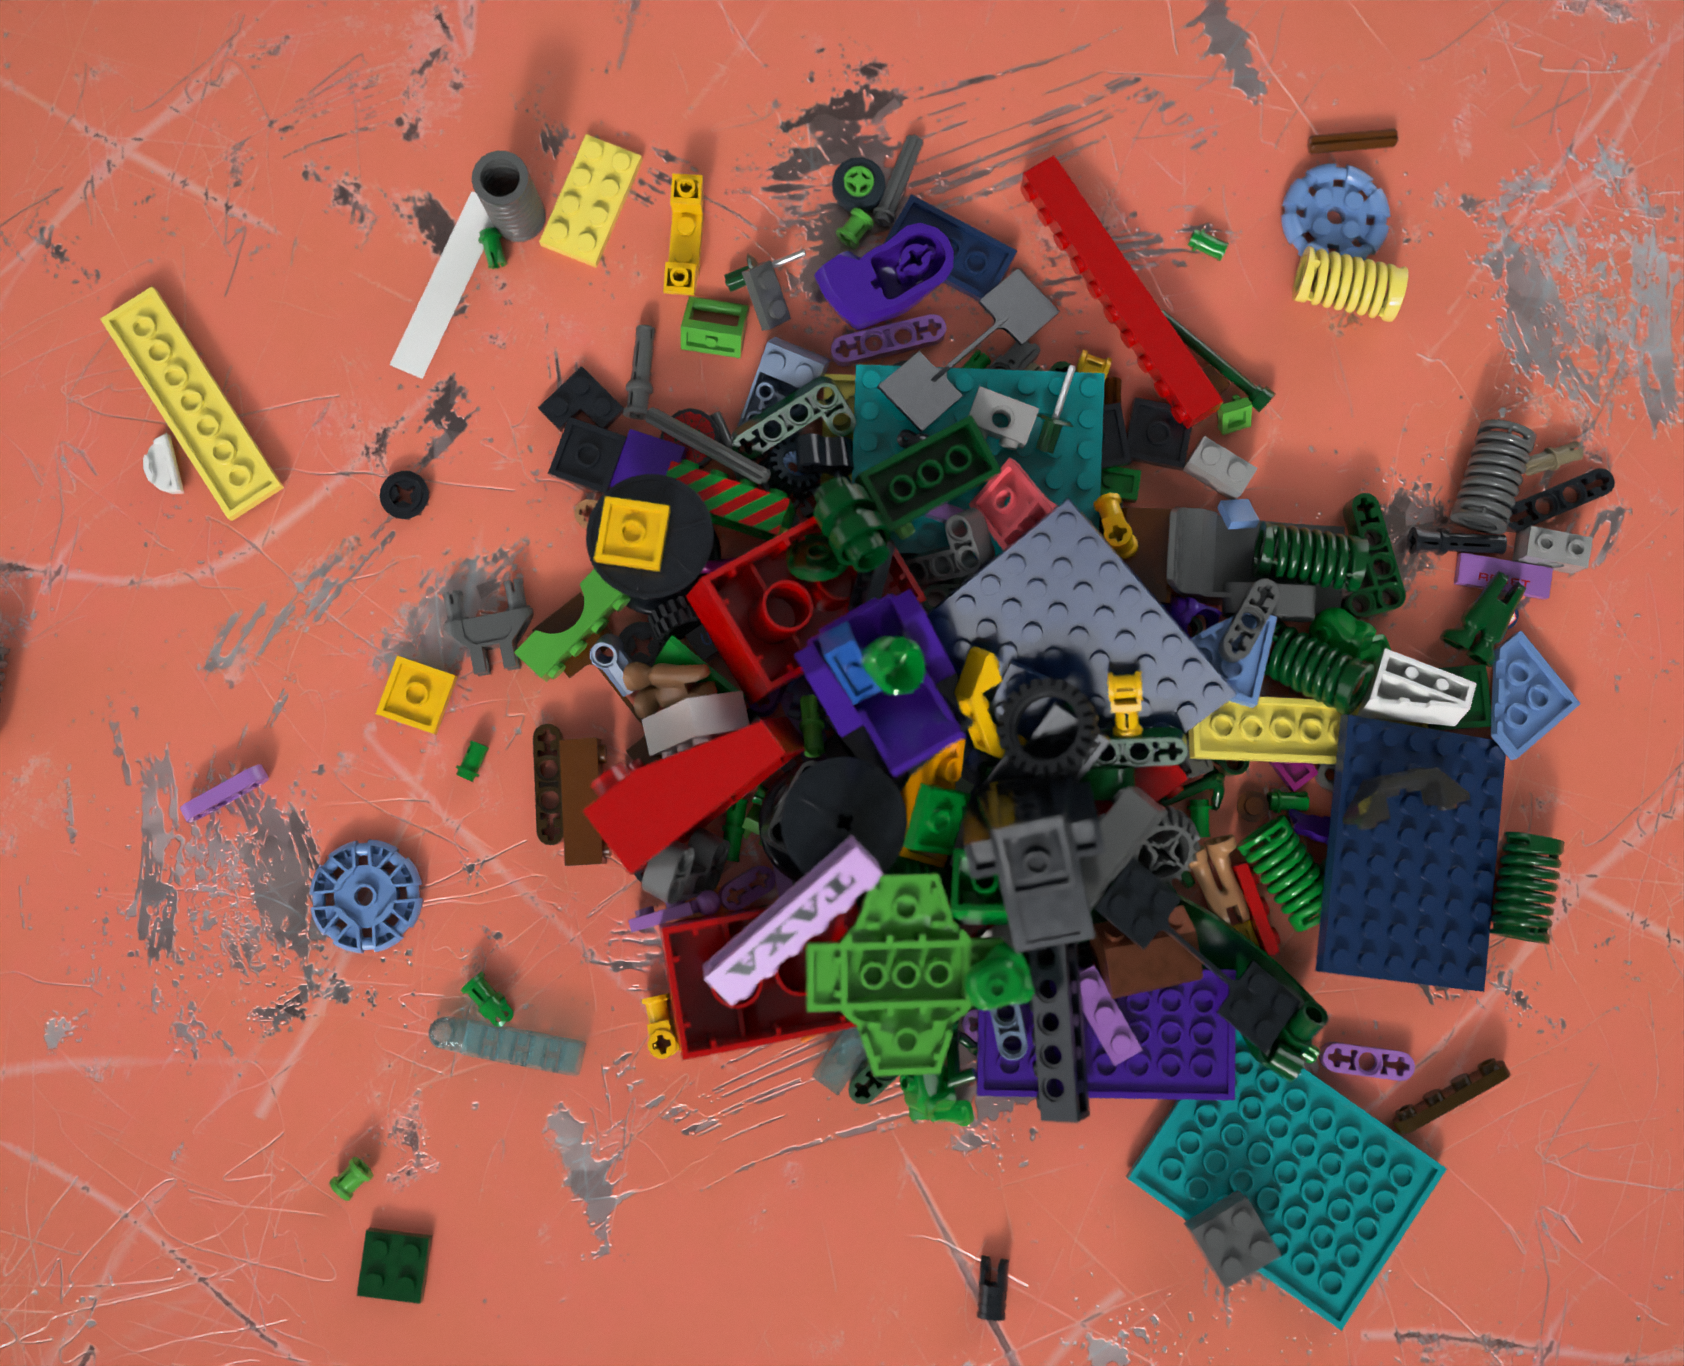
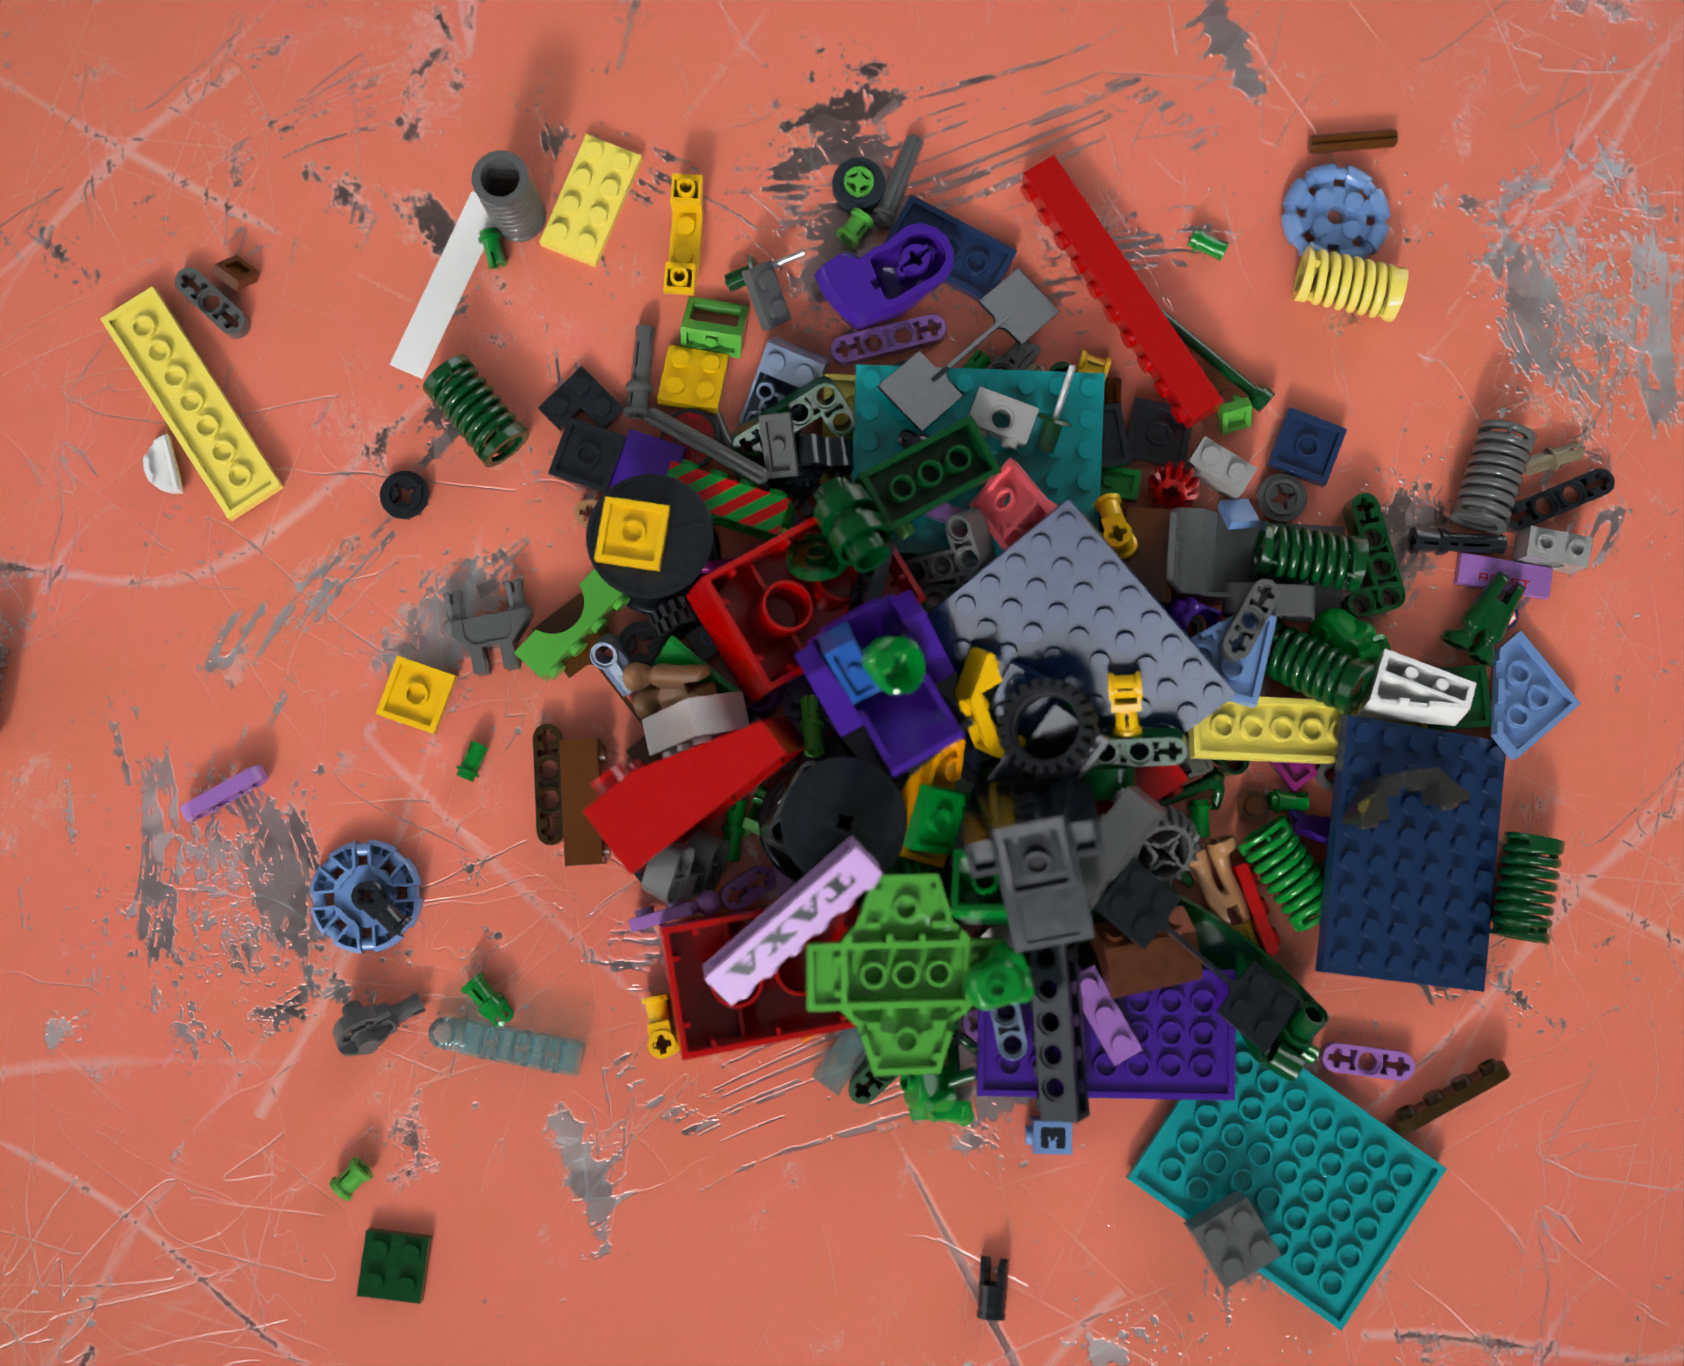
none -> dark grey beam [175,267,250,339]
none -> reddish brown plate [213,255,260,291]
none -> dark grey pin [332,993,426,1056]
none -> black connector [351,880,412,939]
none -> dark green piece [423,355,529,468]
none -> yellow plate [657,345,729,414]
none -> dark grey plate [758,411,800,479]
none -> medium blue brick [1024,1116,1072,1155]
none -> red gear [1147,460,1201,509]
none -> dark grey gear [1257,474,1307,522]
none -> dark blue plate [1266,407,1347,488]

